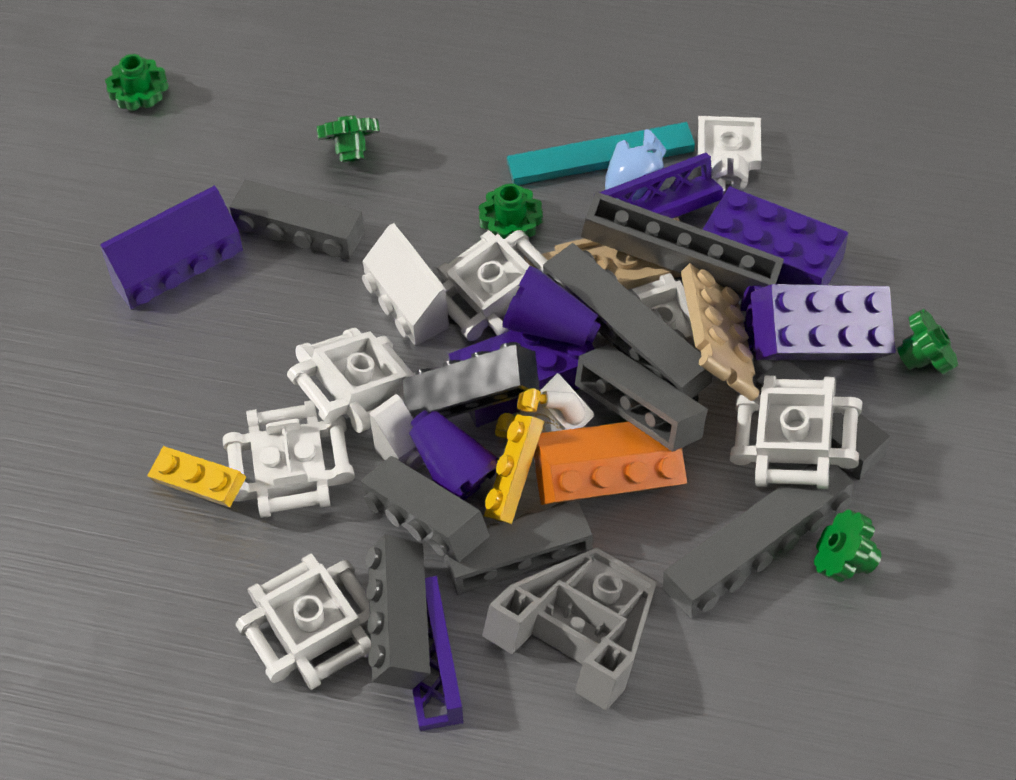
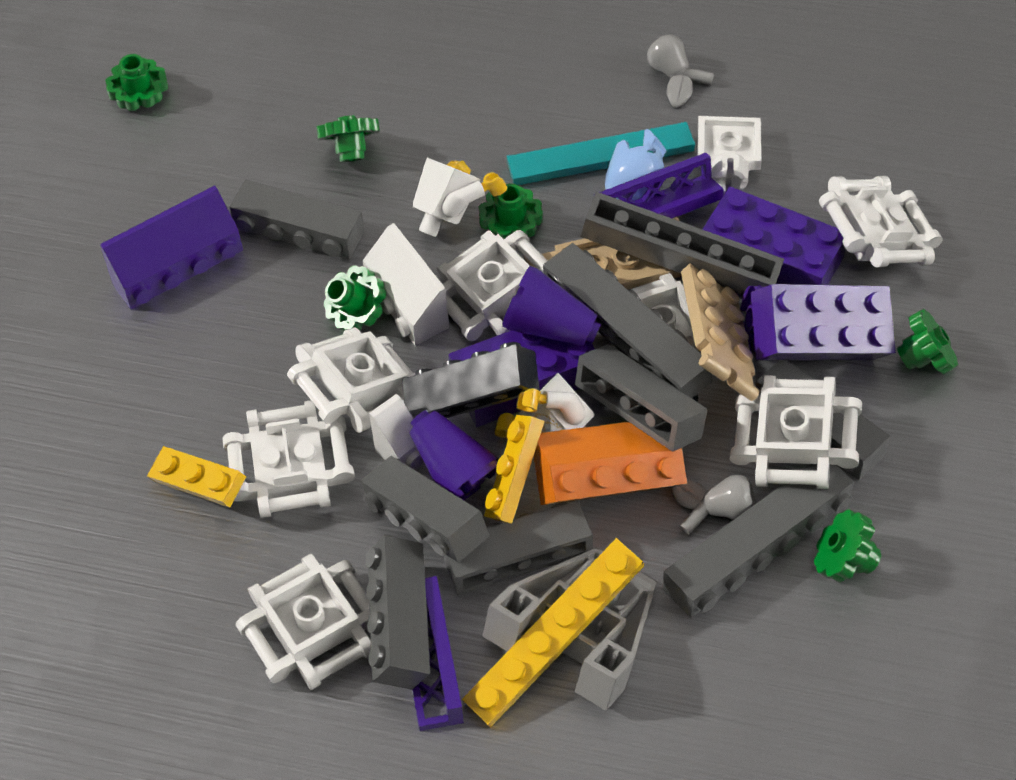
none -> green plant [324,265,387,331]
none -> white torso [413,158,508,237]
none -> yellow plate [462,538,645,728]
none -> light grey piece [647,34,713,108]
none -> light grey piece [671,474,756,535]
none -> white brick [819,176,943,267]

